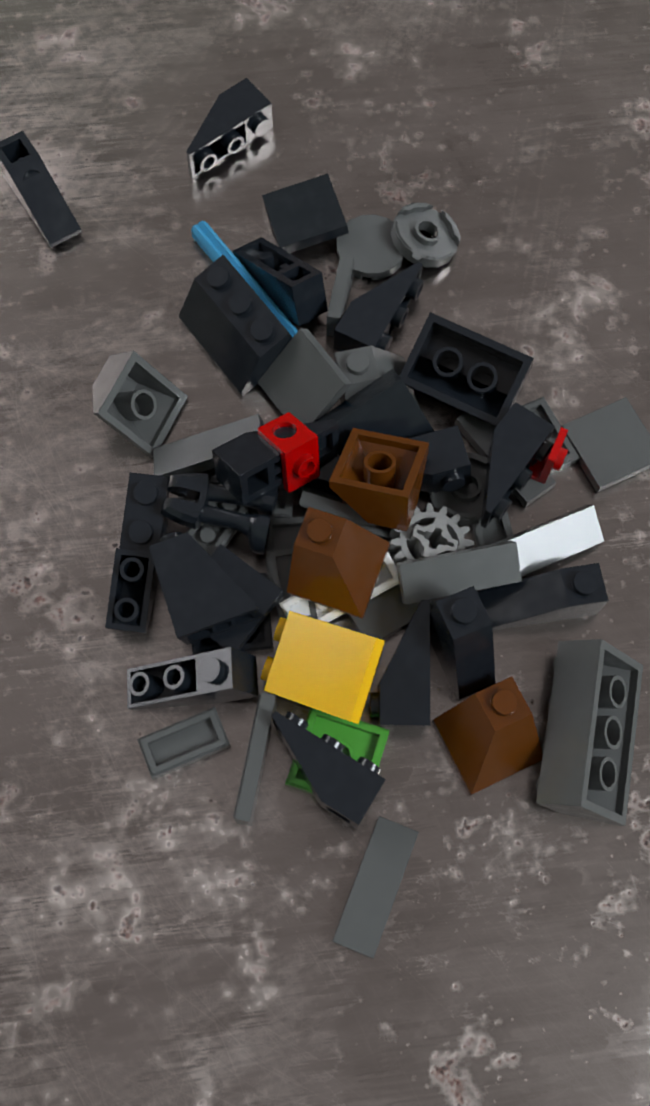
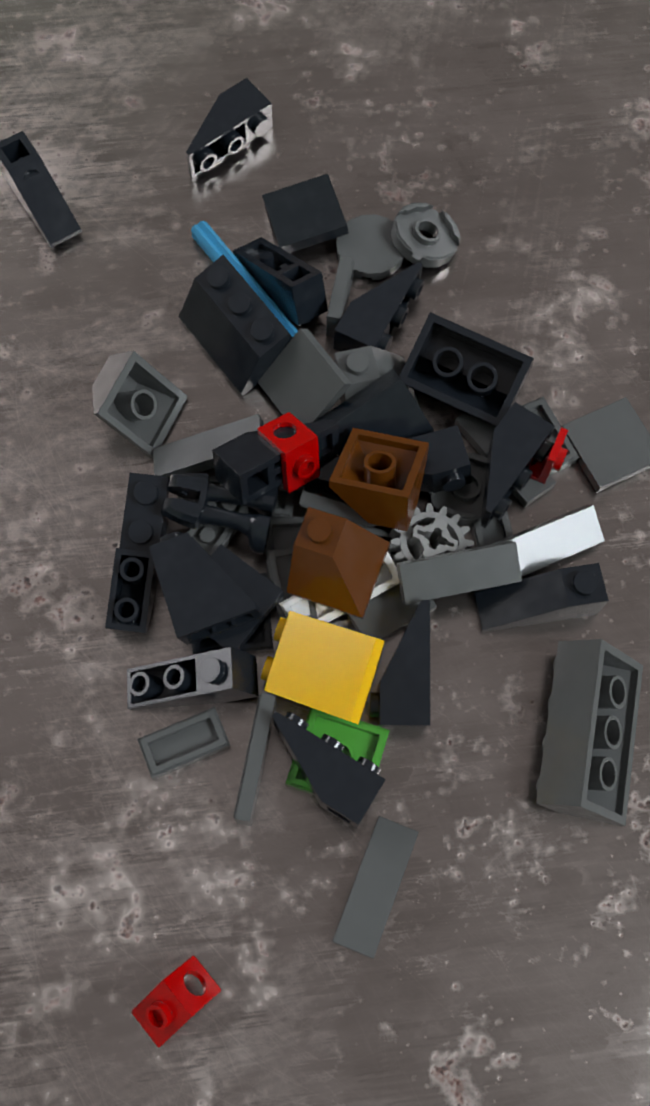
black slope [430,586,496,701] -> none
reddish brown slope [432,676,543,796] -> none
none -> red bracket [131,956,221,1048]

